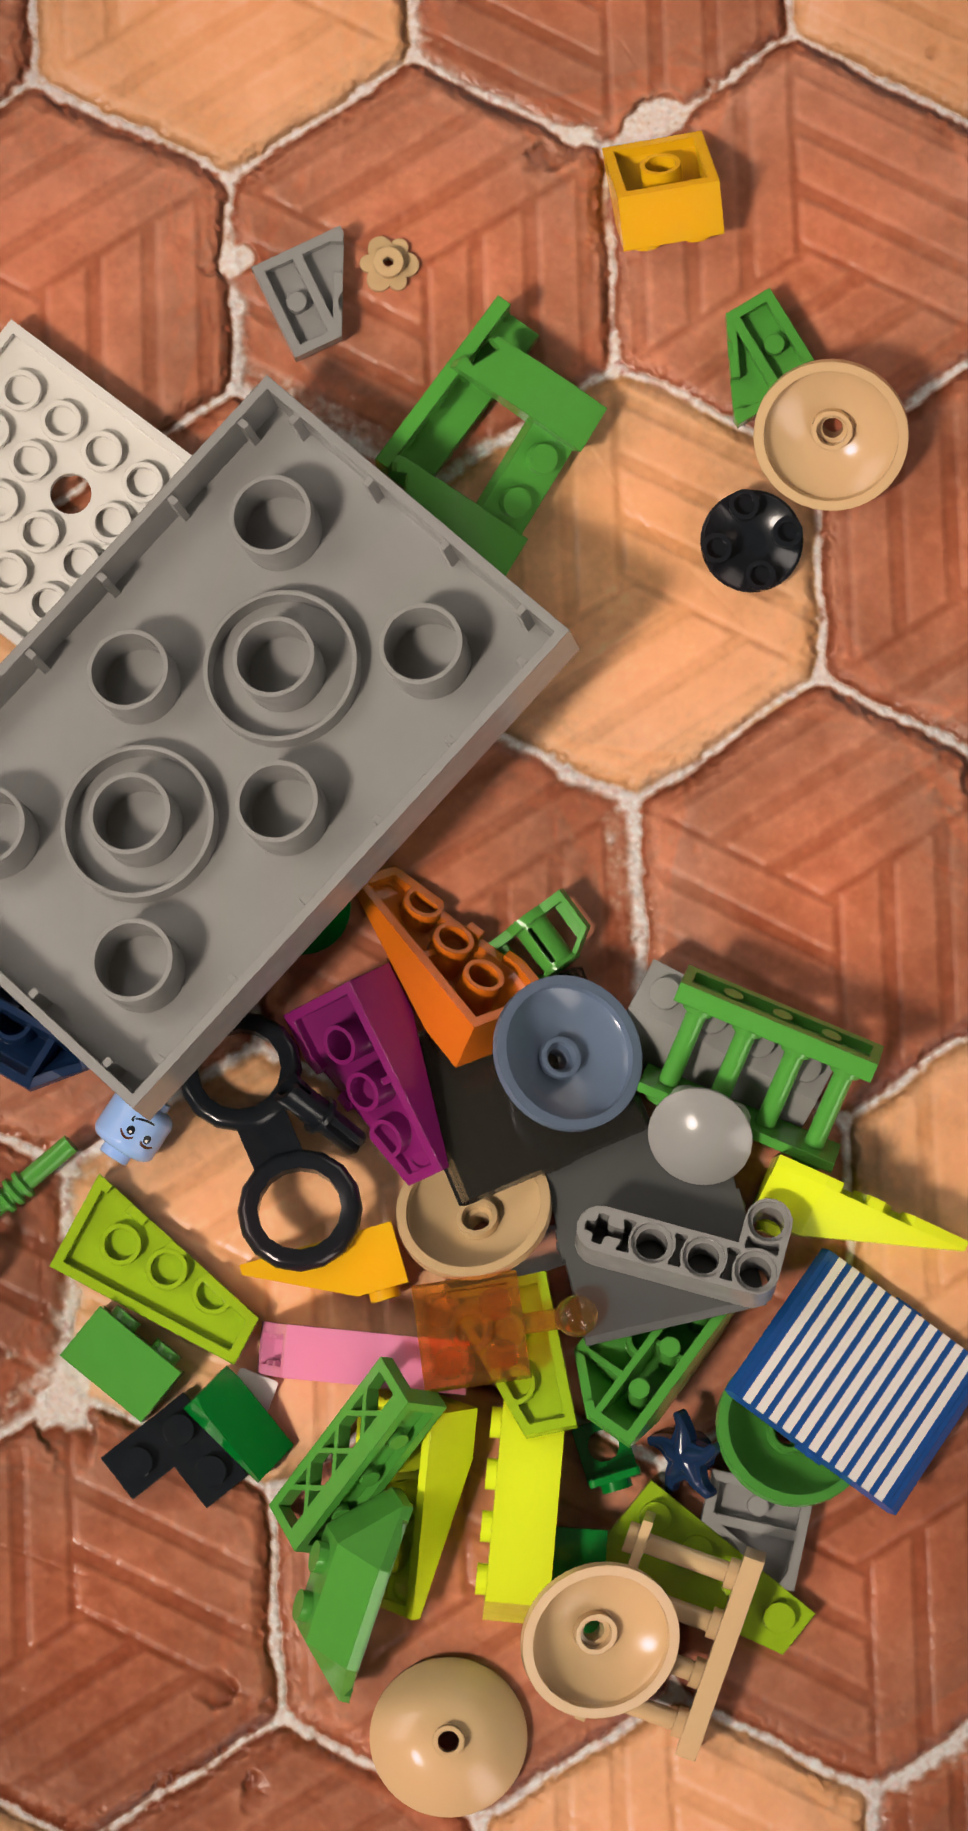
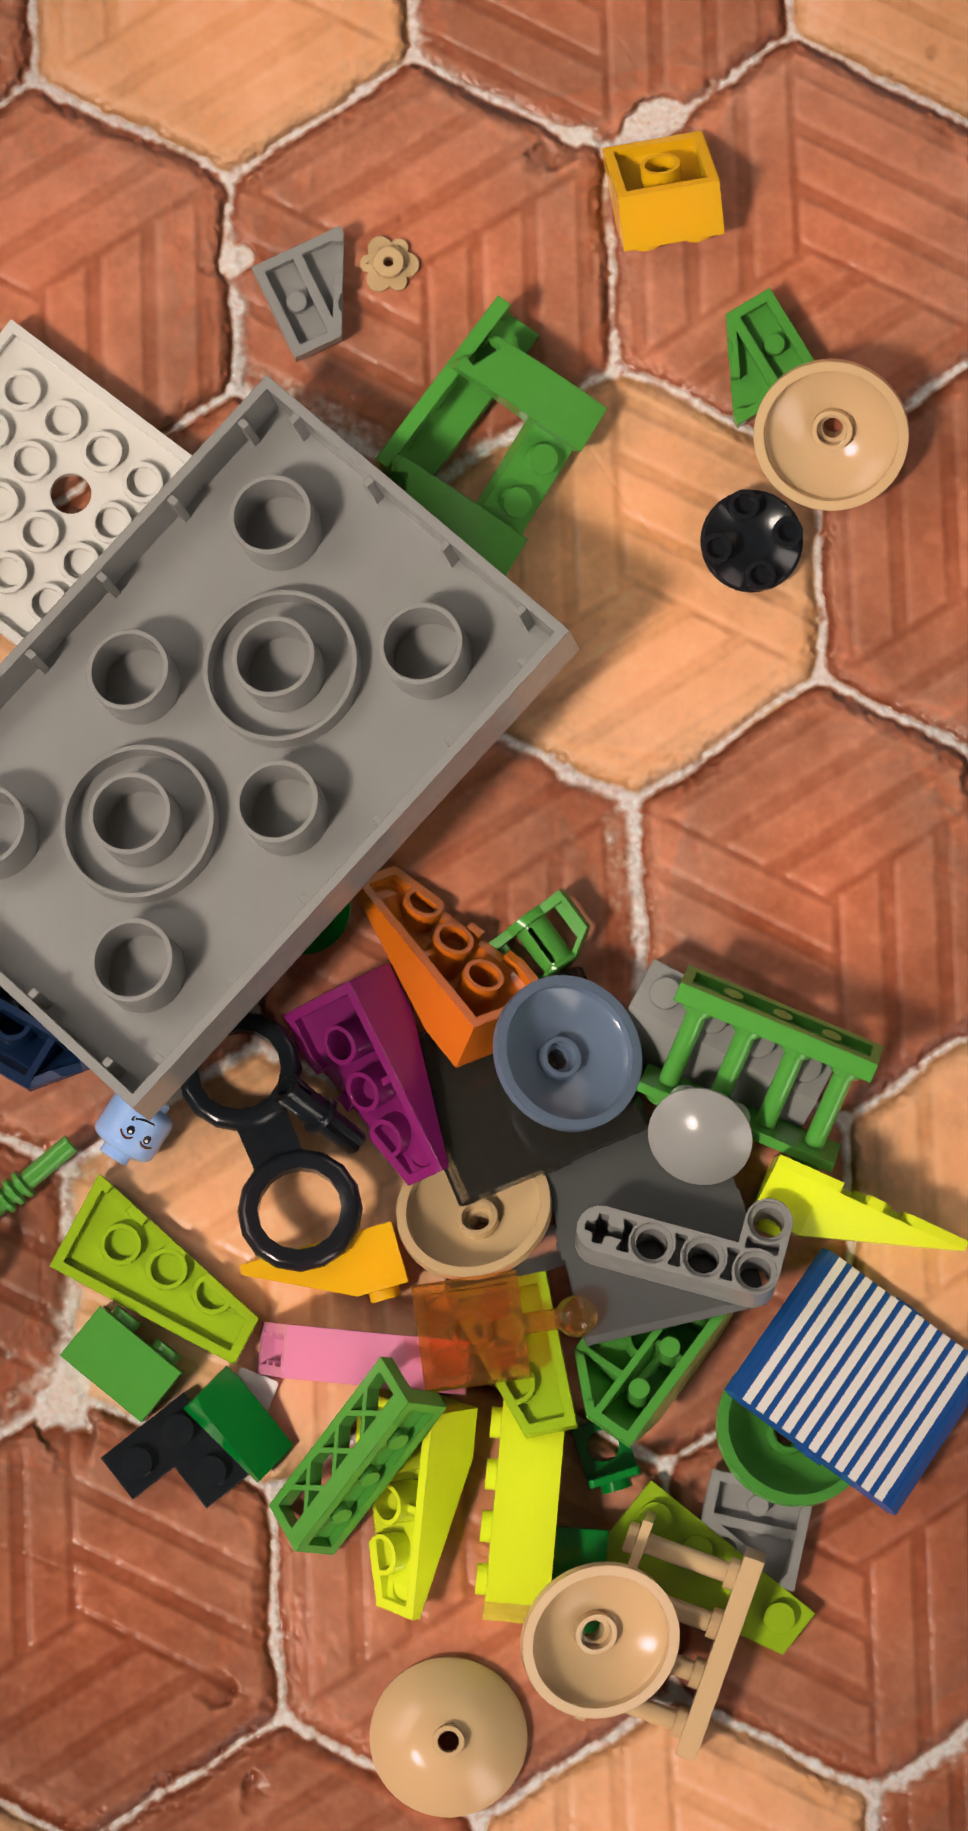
bright green wedge [292,1487,413,1703] -> none
dark blue animal [647,1409,720,1499] -> none

